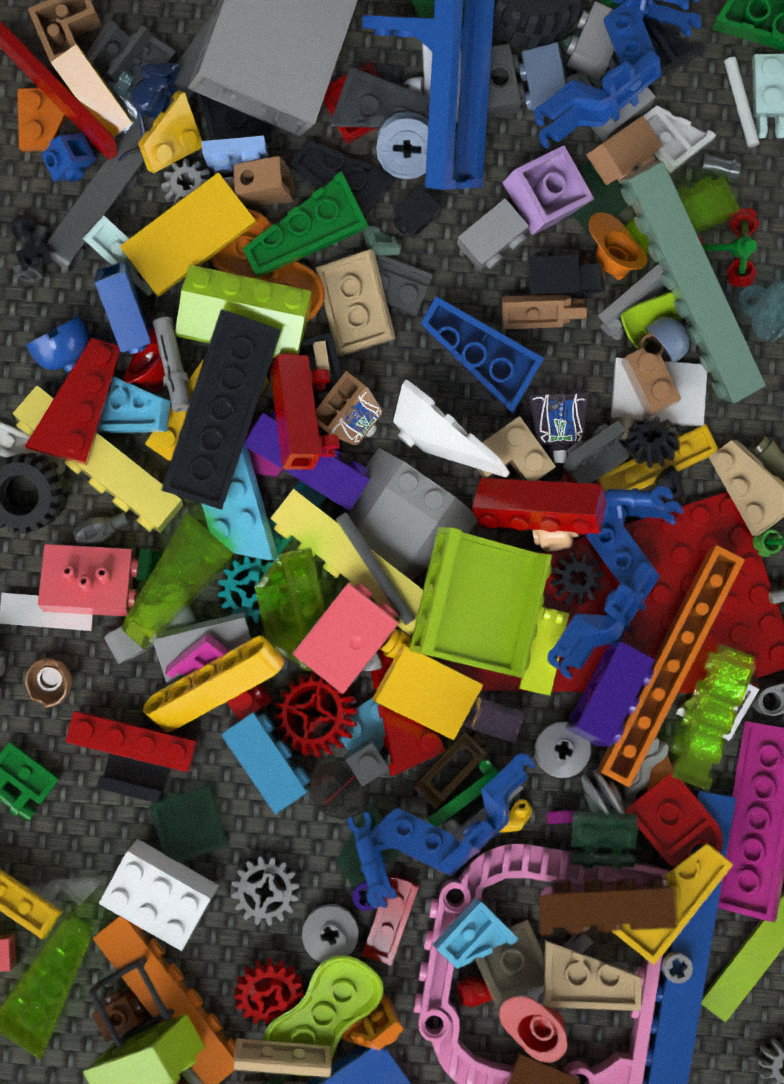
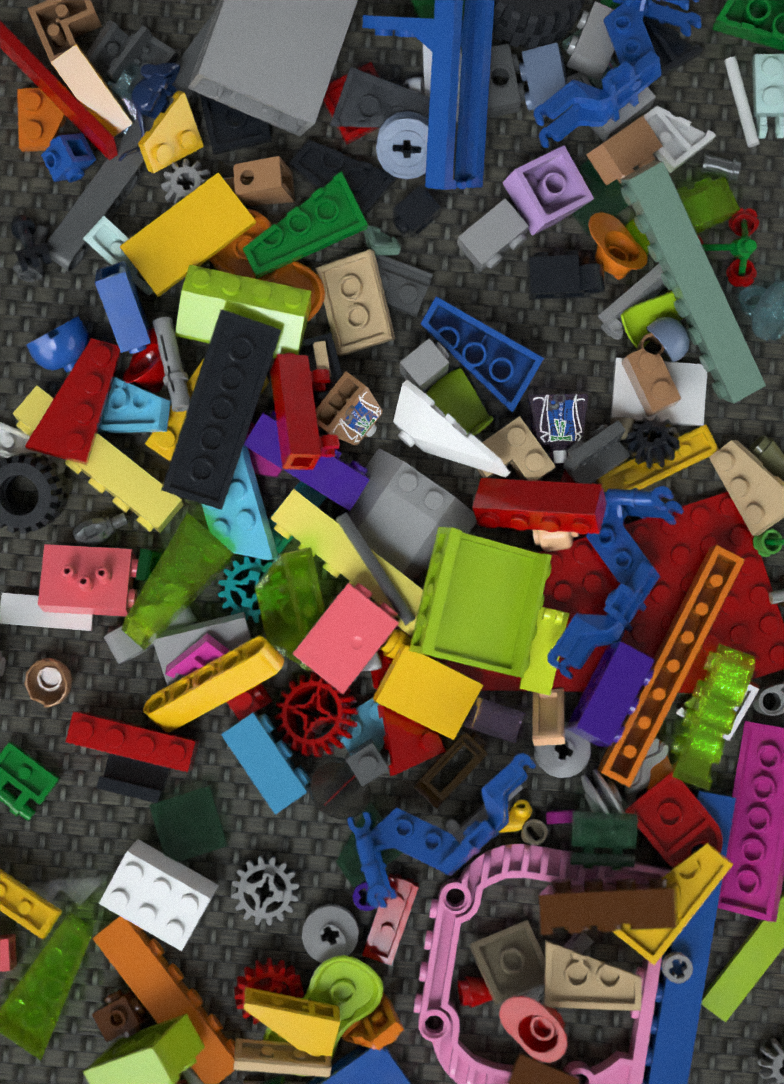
black piece [89,957,175,1047] -> none
light blue plate [202,136,269,175] -> none
green hinge [426,759,499,827] -> none
medium azure wing [432,897,518,969] -> none
medium nougat hinge [501,294,587,329] -> none
black gear [550,552,604,605] -> none
black tile [652,464,684,503] -> none
none -> yellow slope [244,987,340,1057]
none -> light grey brick [400,339,450,392]
none -> lime piece [426,368,494,437]
none -> dark tan hinge [521,819,548,846]
none -> light nougat tile [532,688,565,746]

